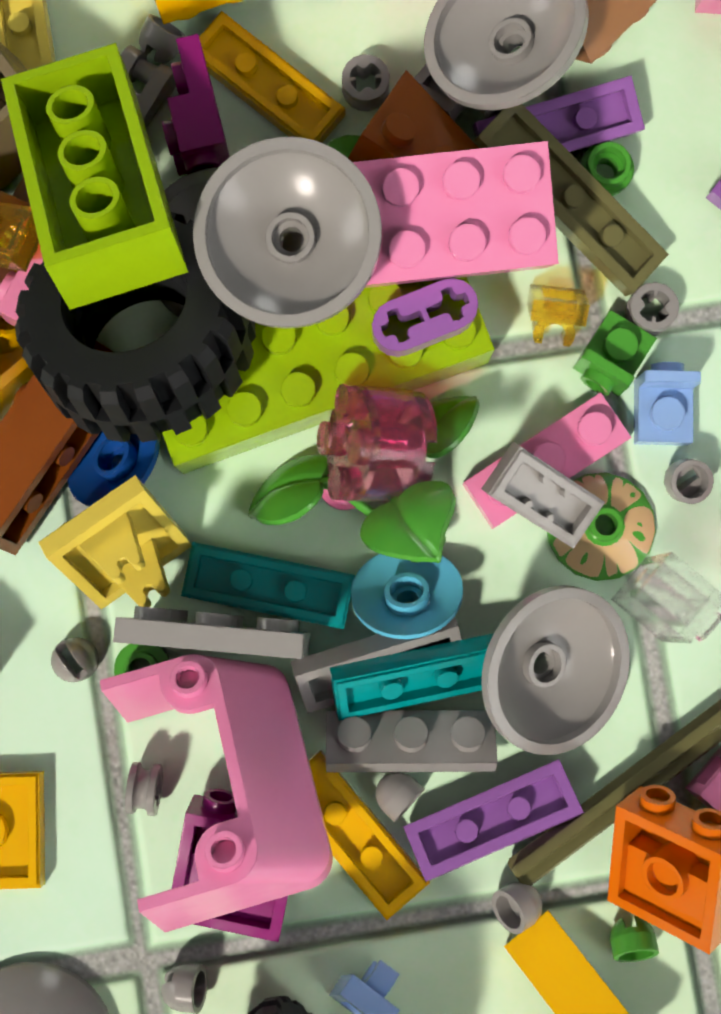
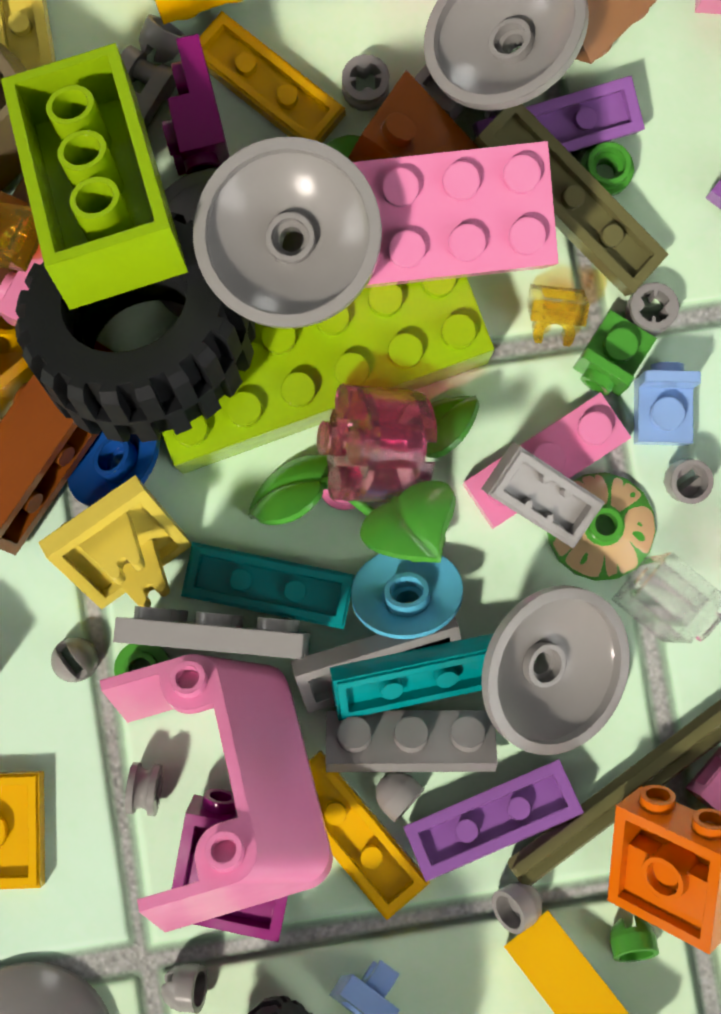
medium lavender beam [372,278,478,357] -> none

